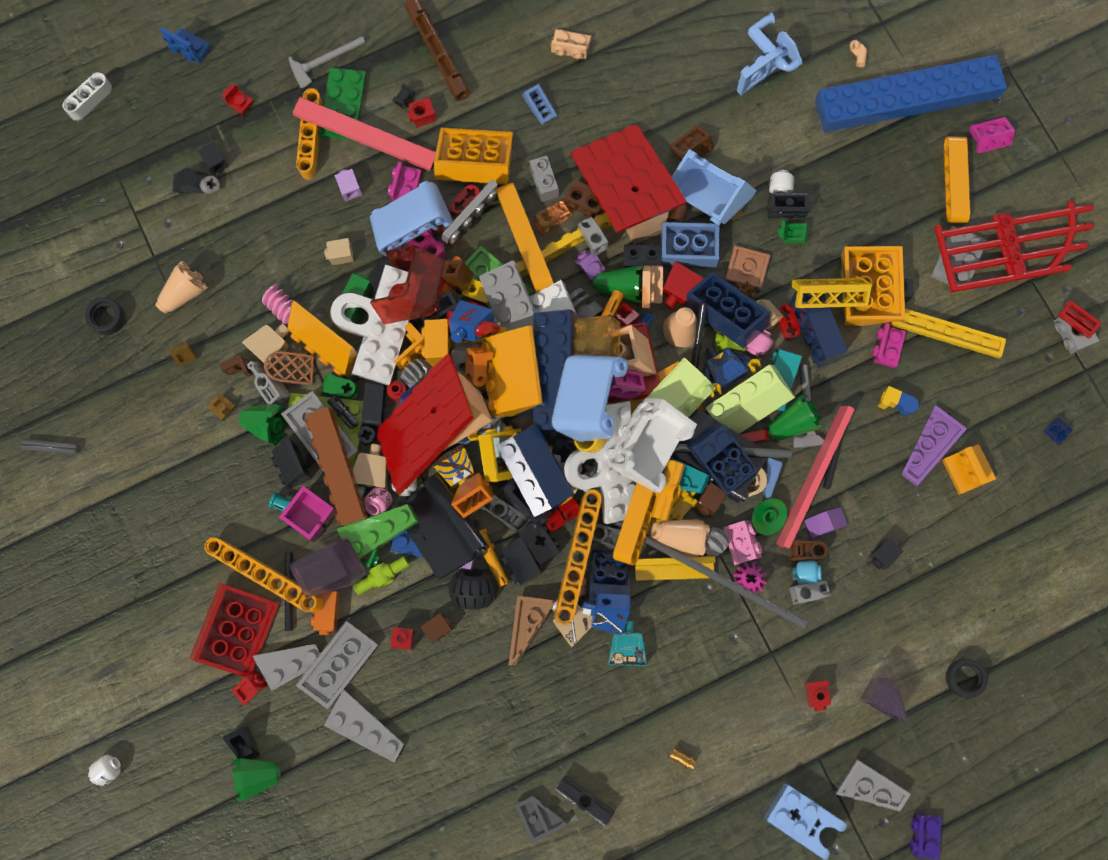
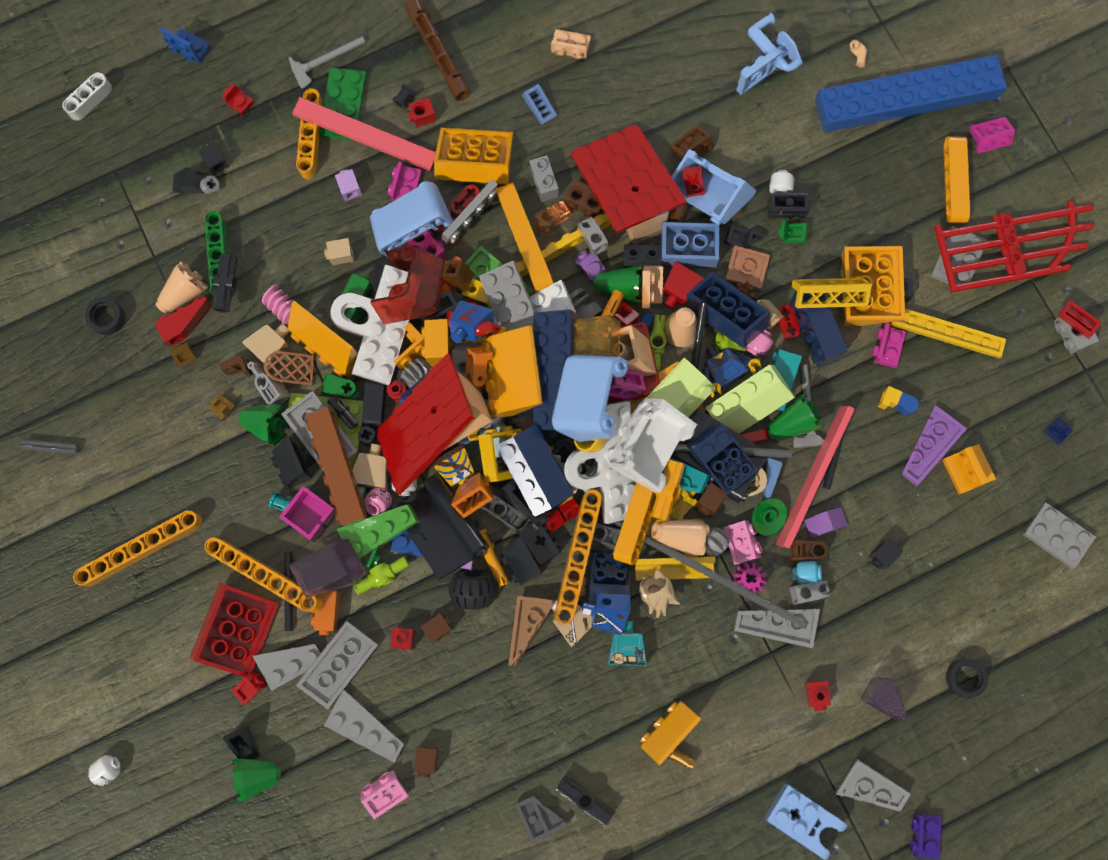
none -> light orange beam [73,511,202,587]
none -> red slope [154,296,212,347]
none -> green beam [205,211,229,296]
none -> black piece [212,253,238,313]
none -> bright pink bracket [359,770,409,819]
none -> reddish brown brick [413,746,439,778]
none -> tan hair [639,569,680,618]
none -> light orange slope [639,701,701,765]
none -> lime pin [650,315,666,372]
none -> red brick [683,166,705,197]
none -> black slope [724,225,765,248]
none -> light grey wing [734,609,820,648]
none -> light grey plate [1022,502,1096,569]

